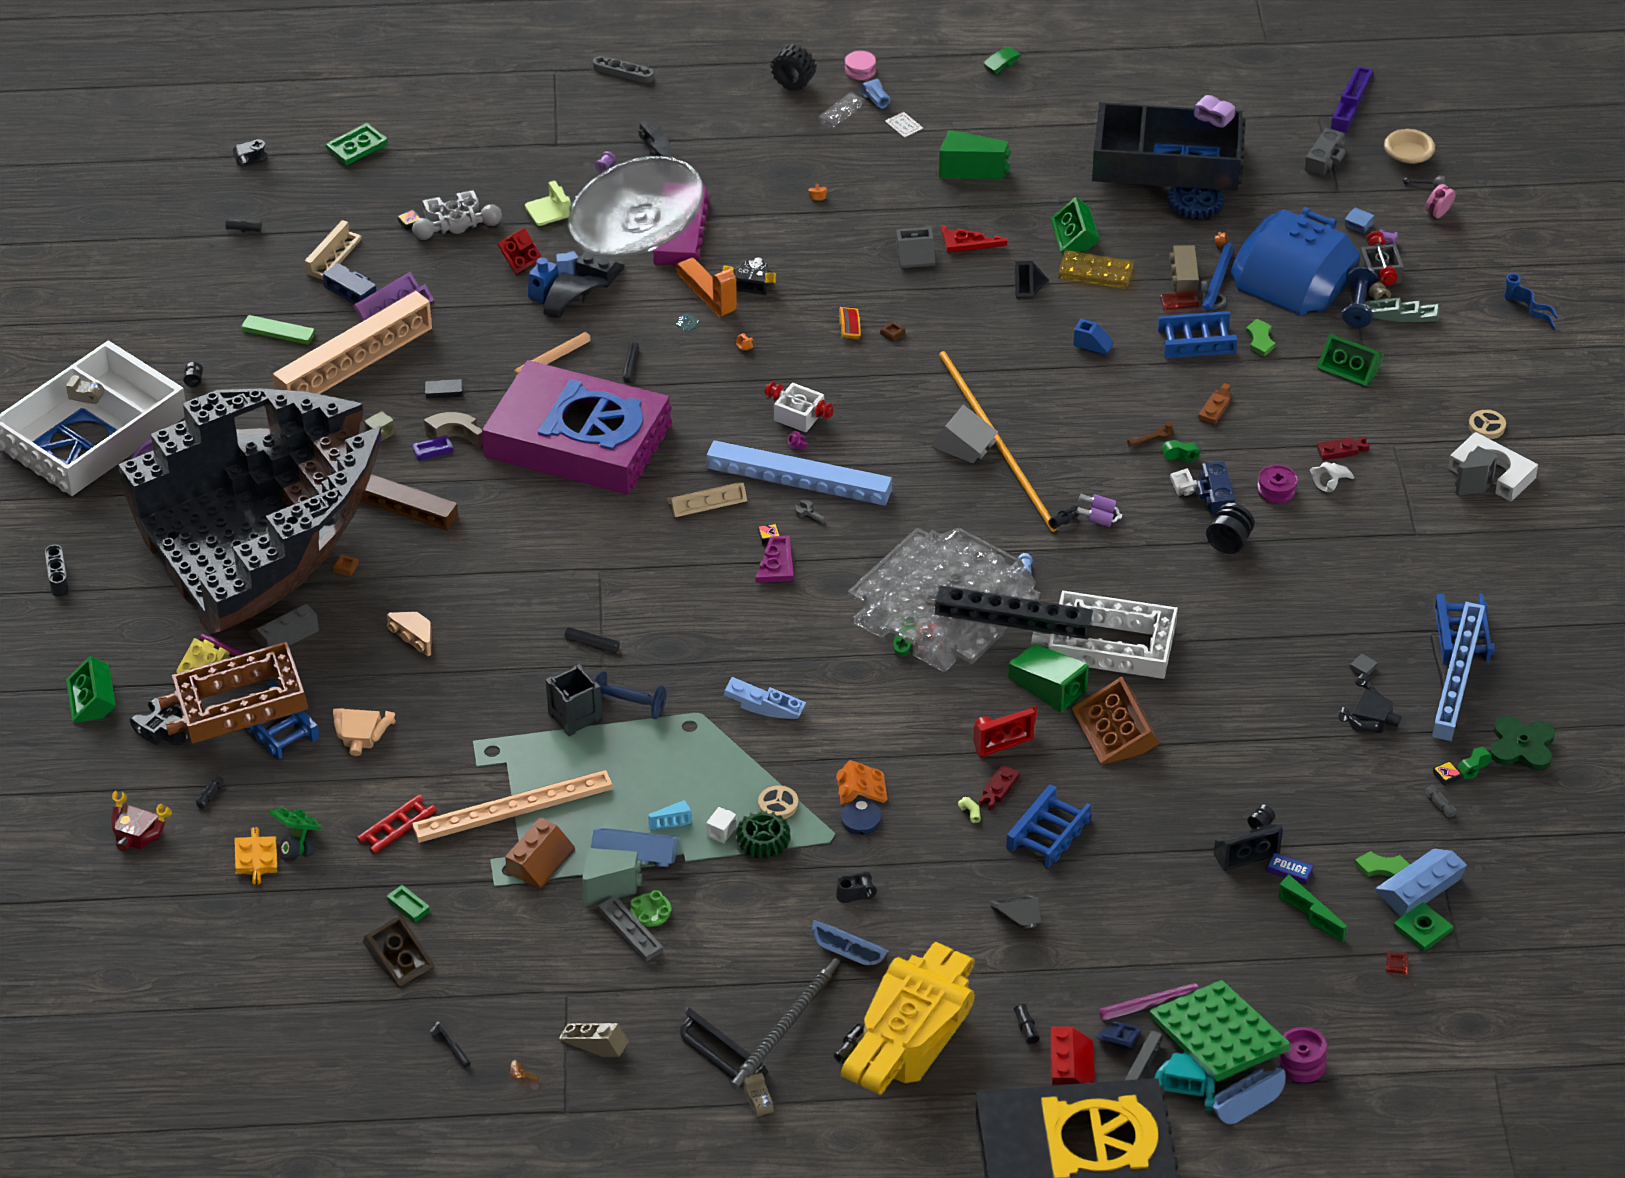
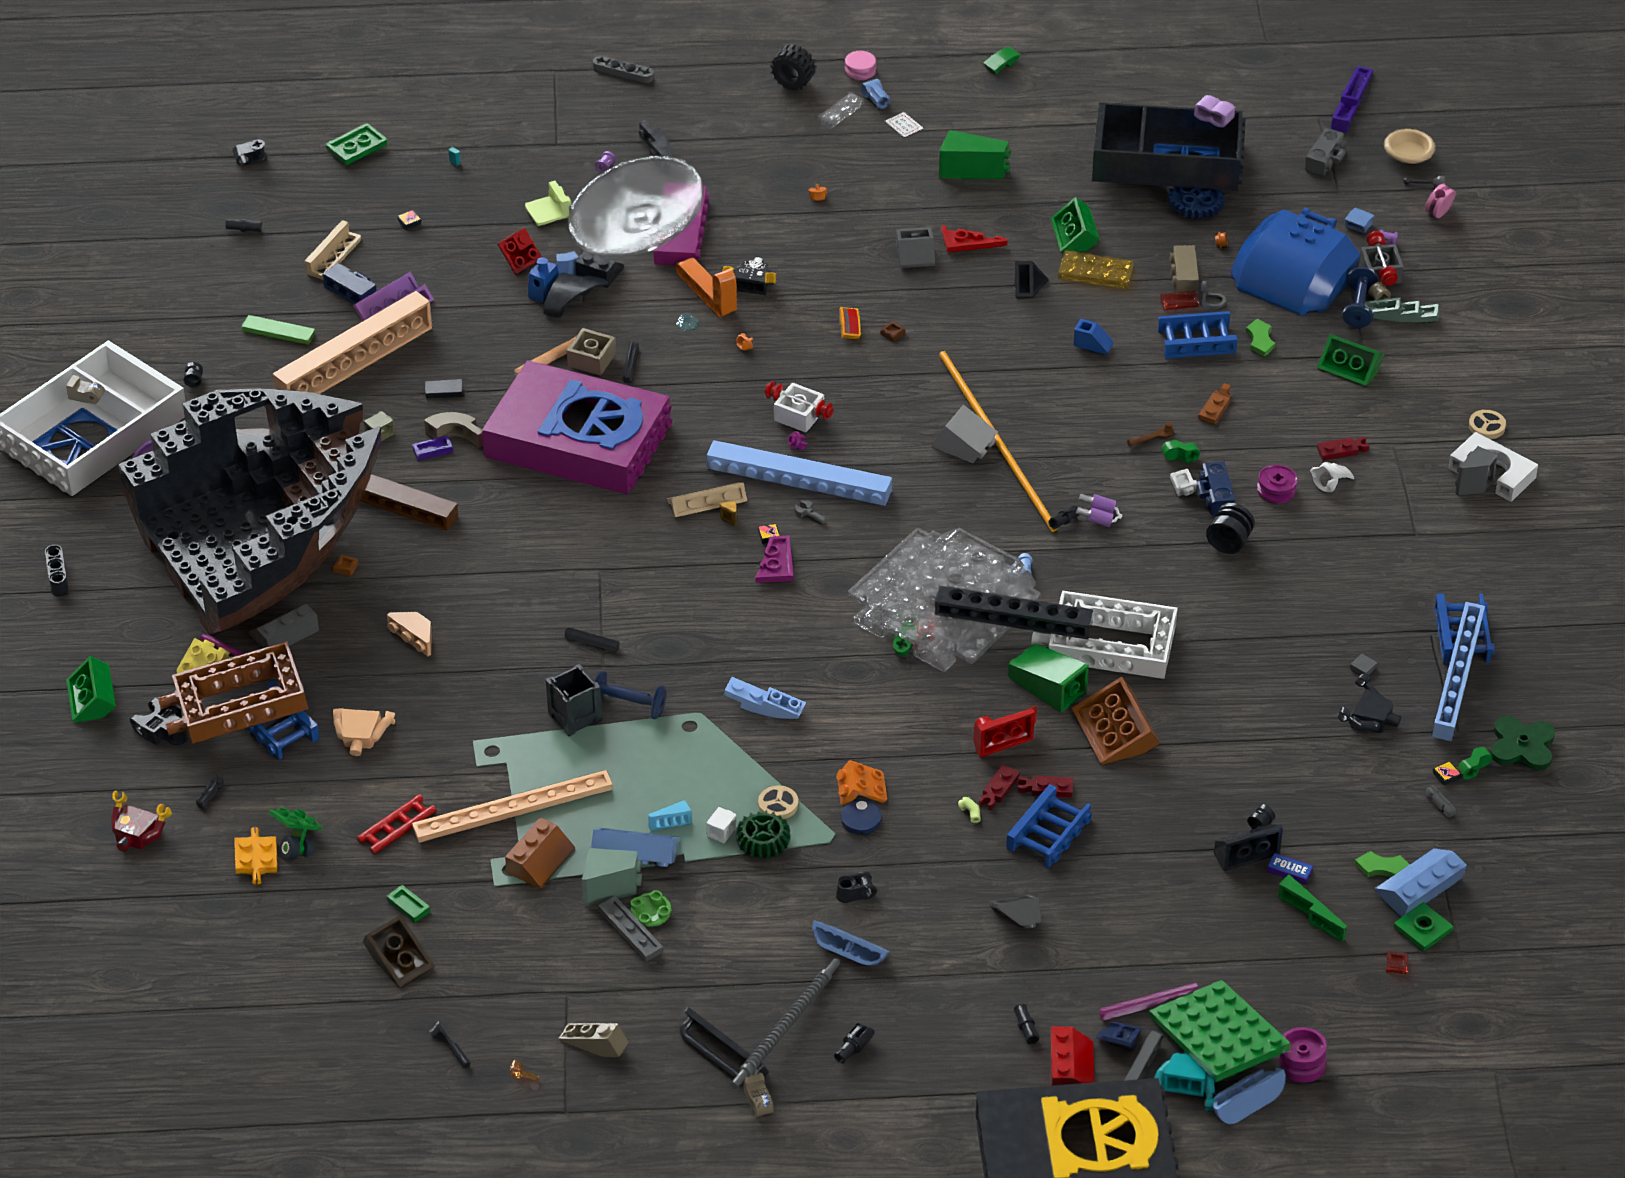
light grey connector [412,190,502,240] -> none
yellow piece [841,942,975,1095] -> none
blue axle [1202,243,1234,311] -> none
blue flag [1504,273,1558,329] -> none
none -> teal piece [448,147,461,166]
none -> dark tan brick [567,328,616,376]
none -> pearl gold slope [720,501,737,526]
none -> dark red plate [1018,775,1073,798]

